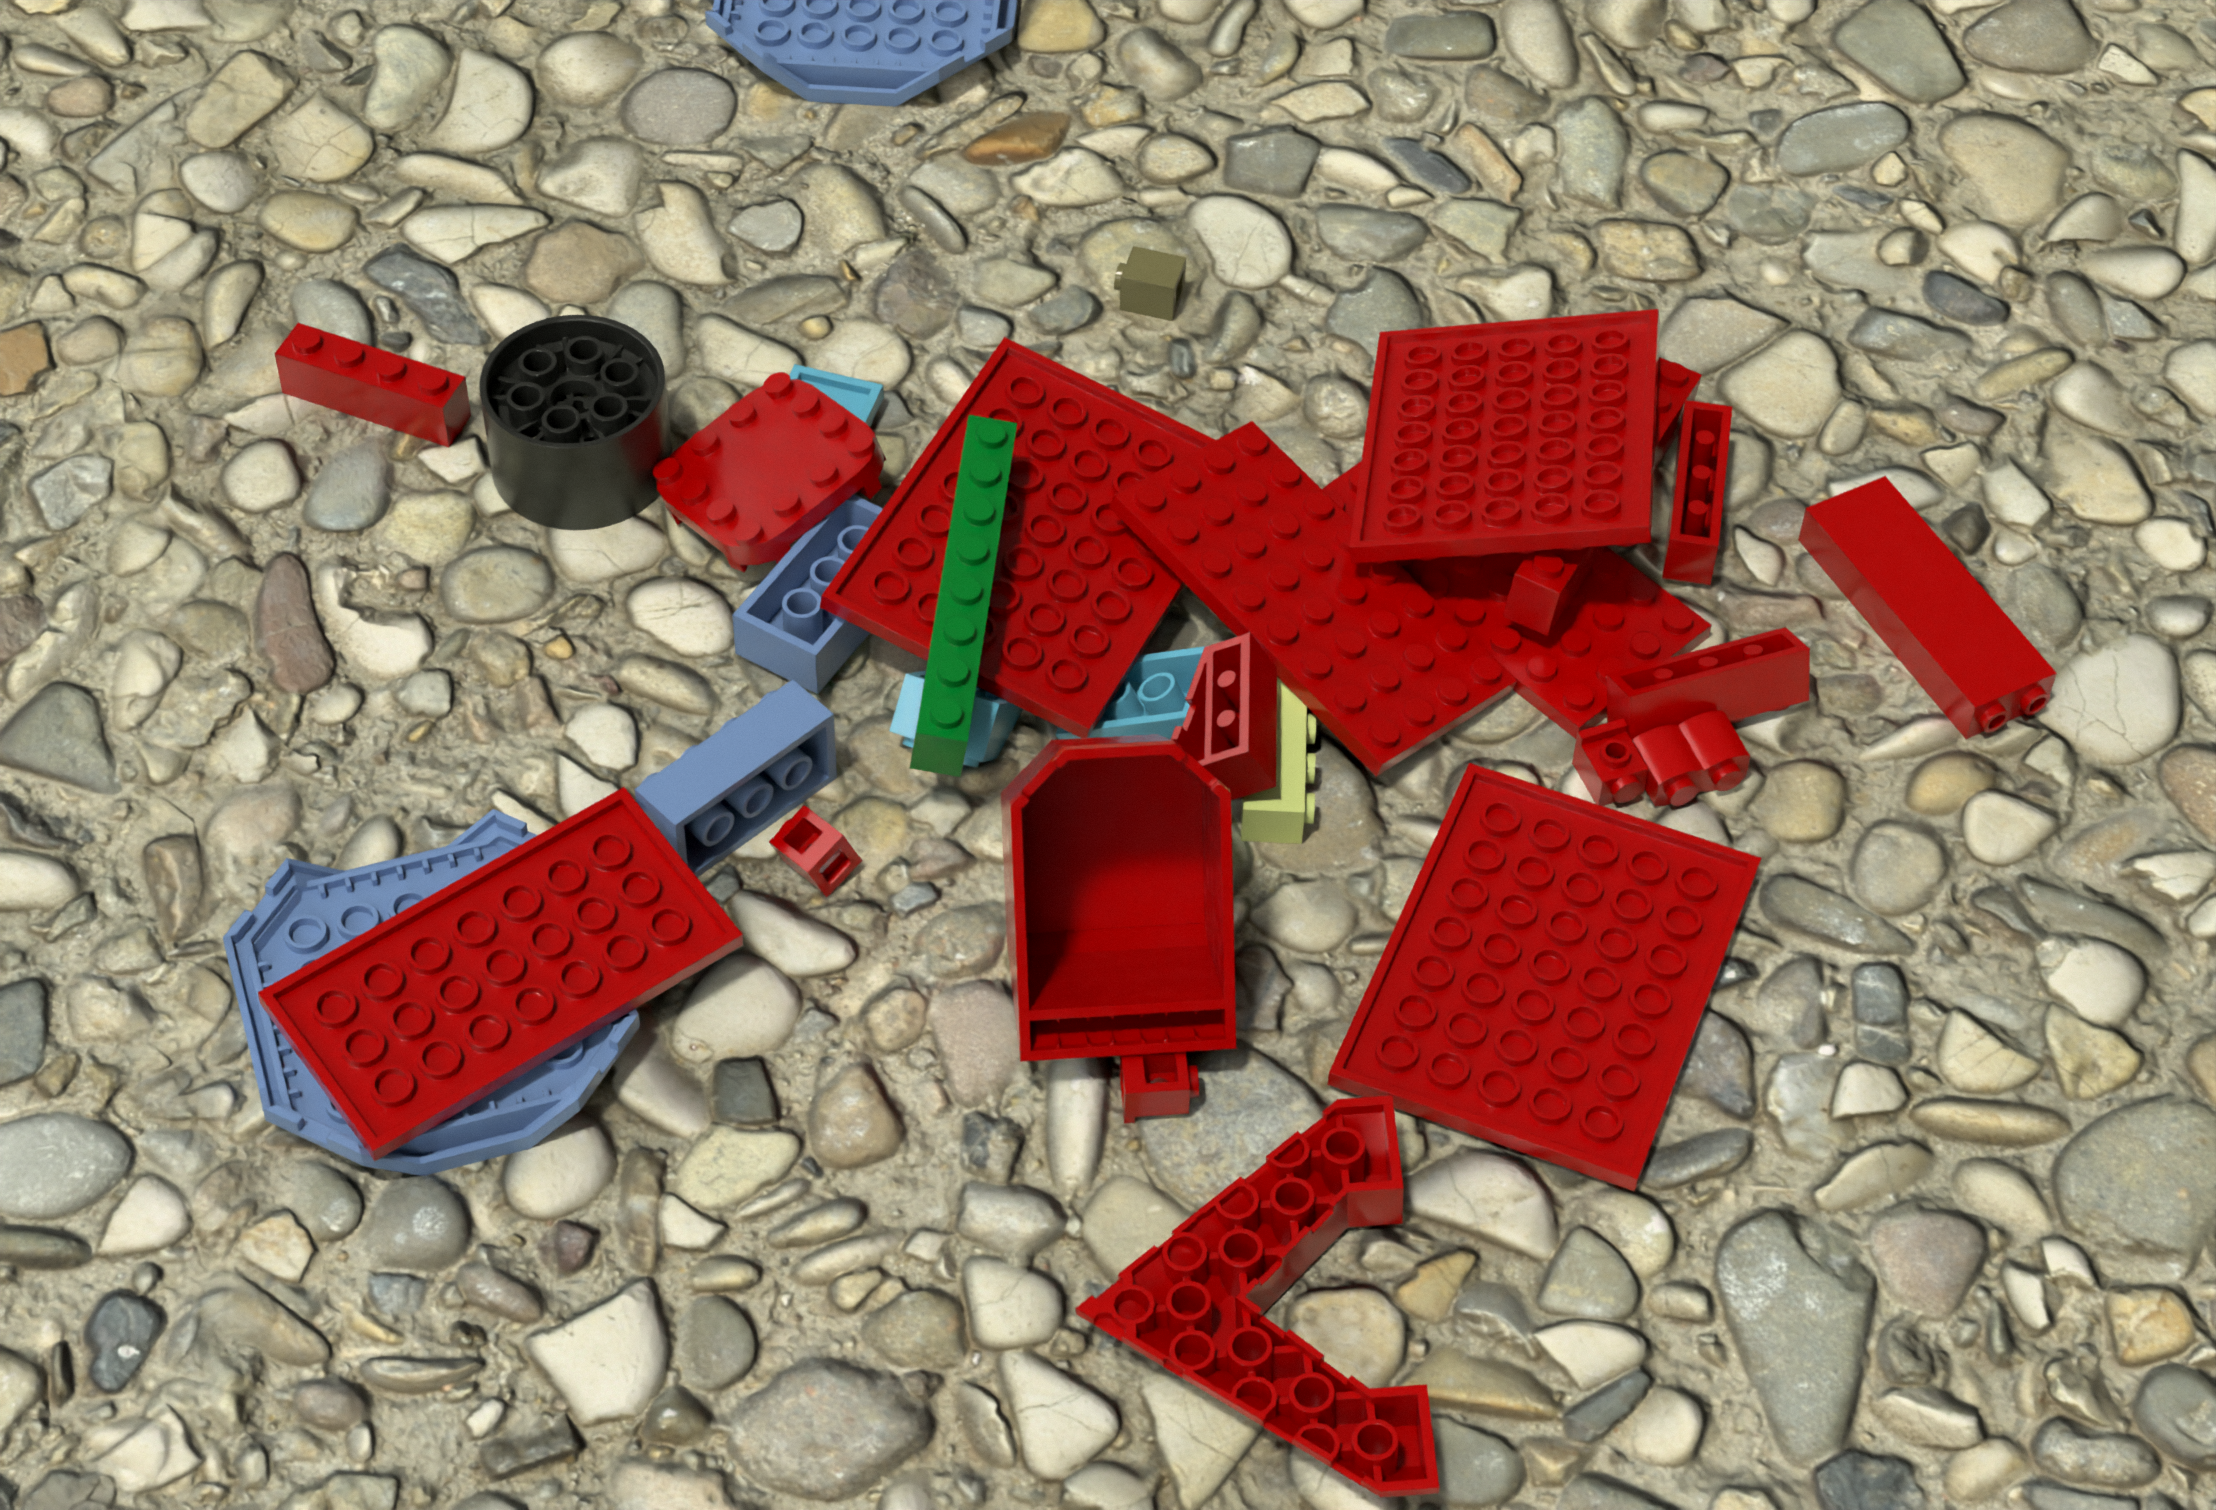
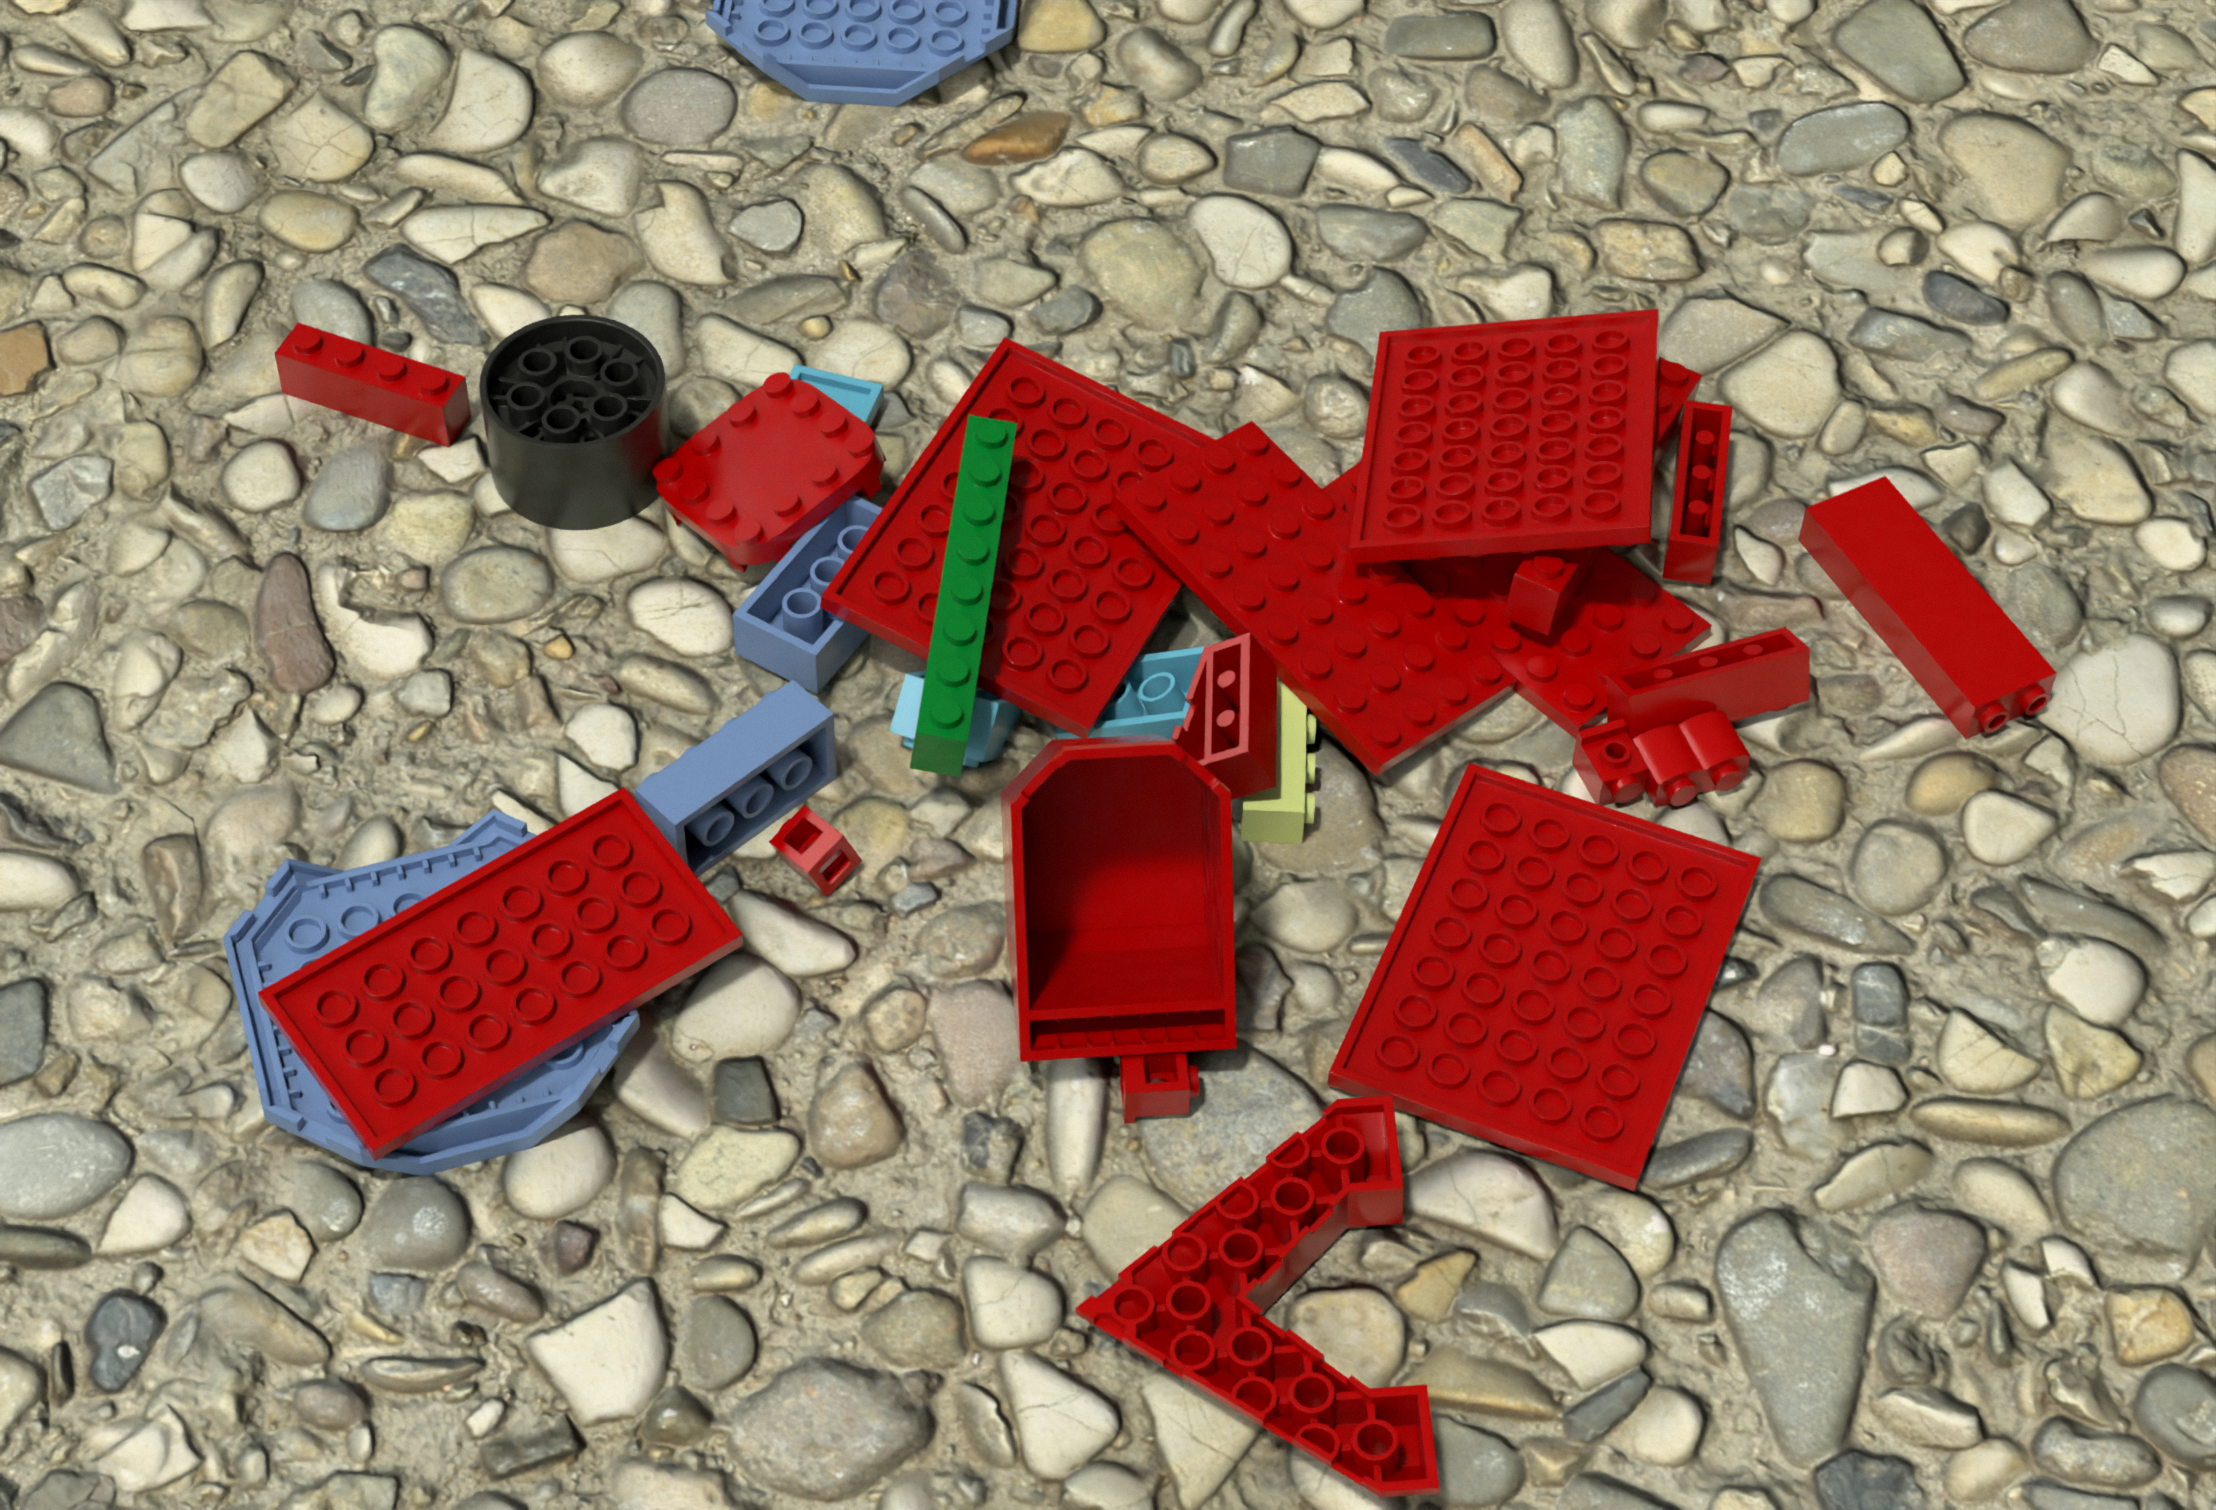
olive brick [1114,246,1186,321] -> none

